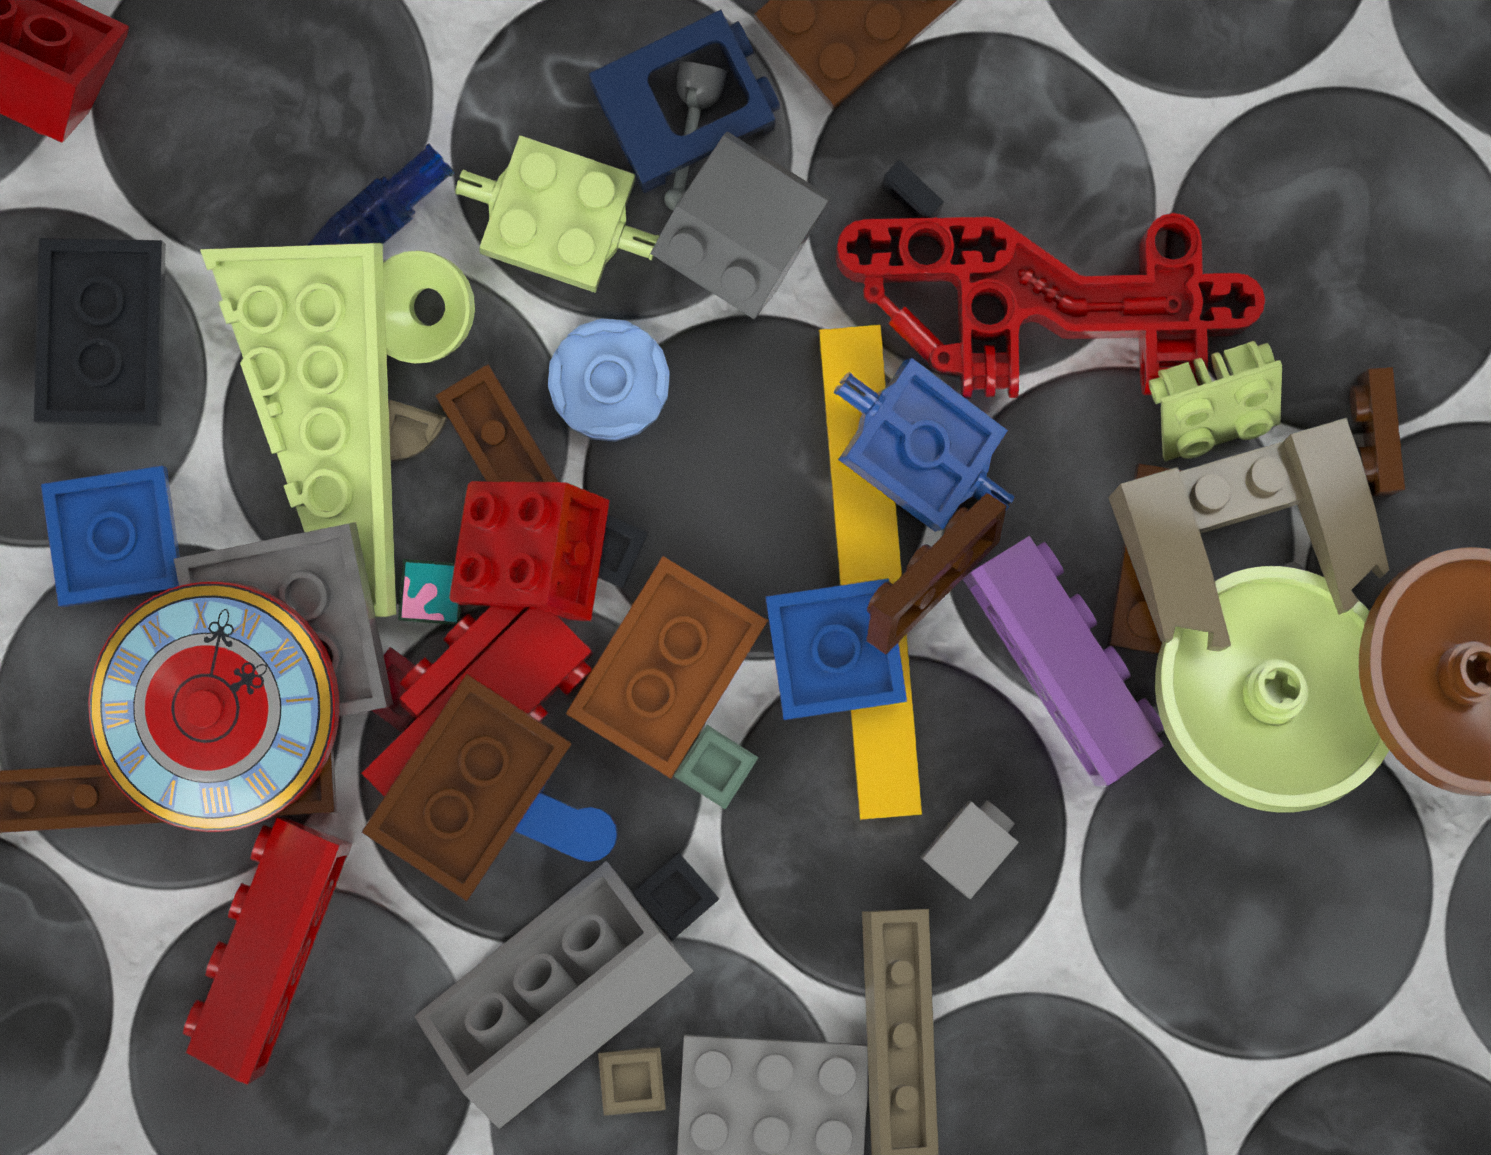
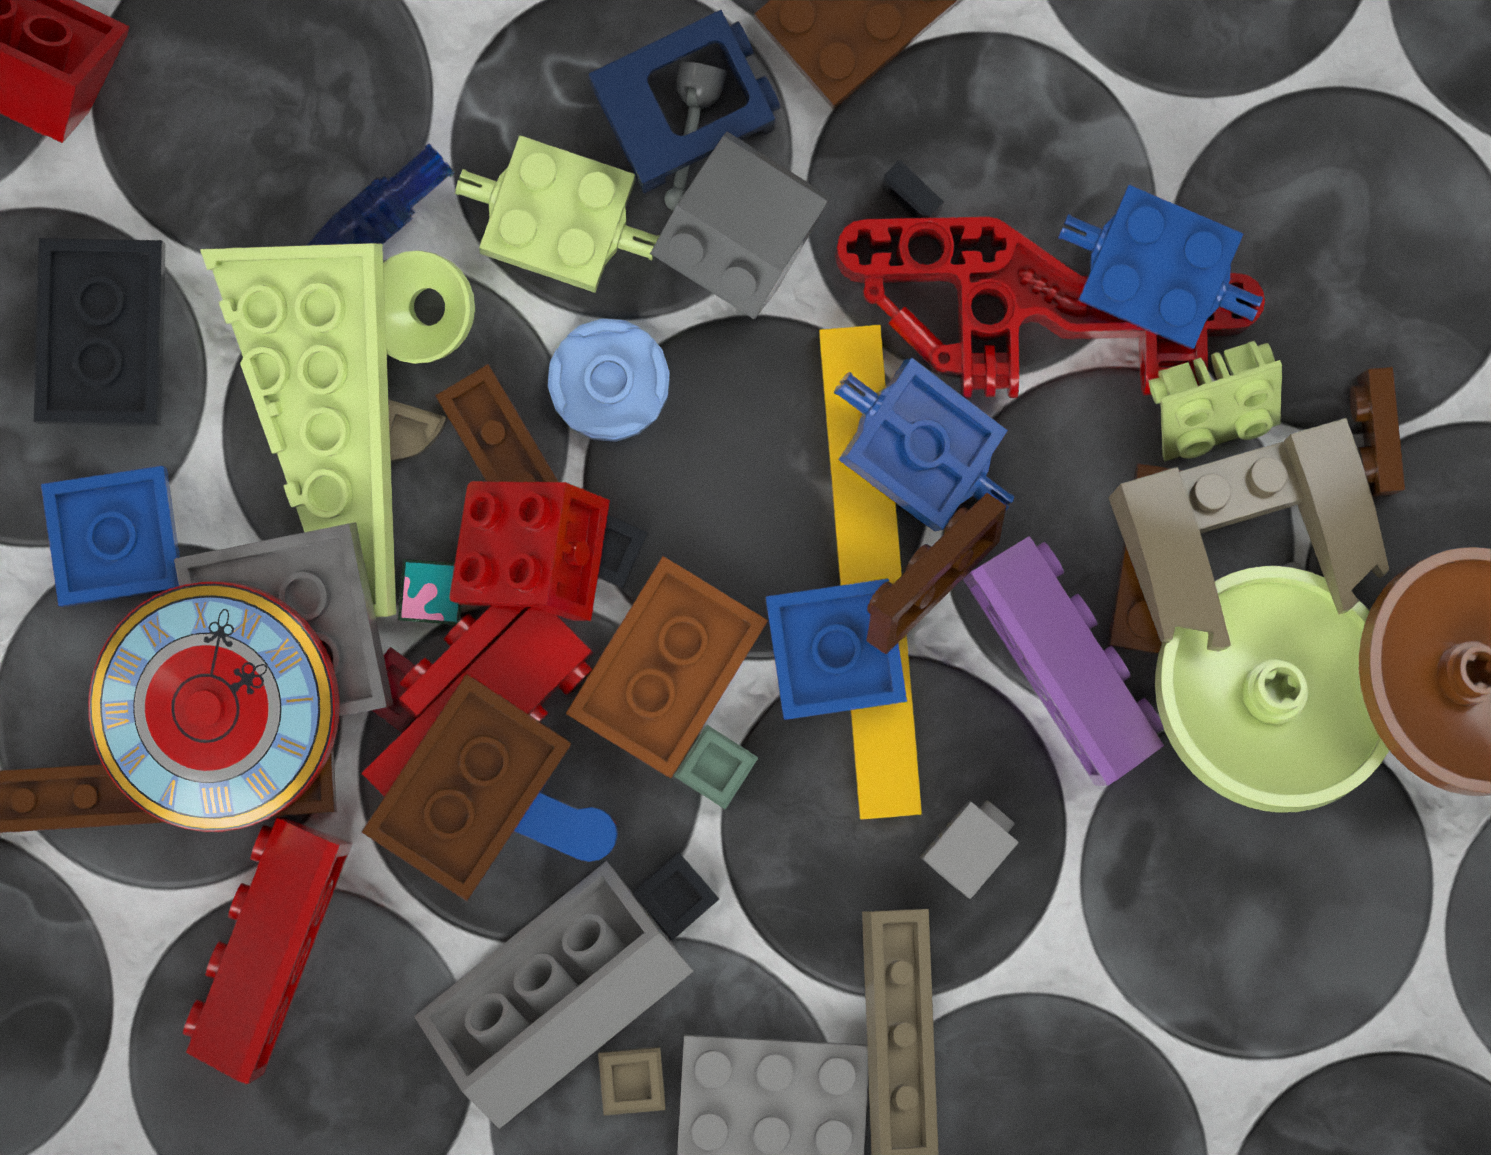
none -> blue plate [1058,185,1263,349]

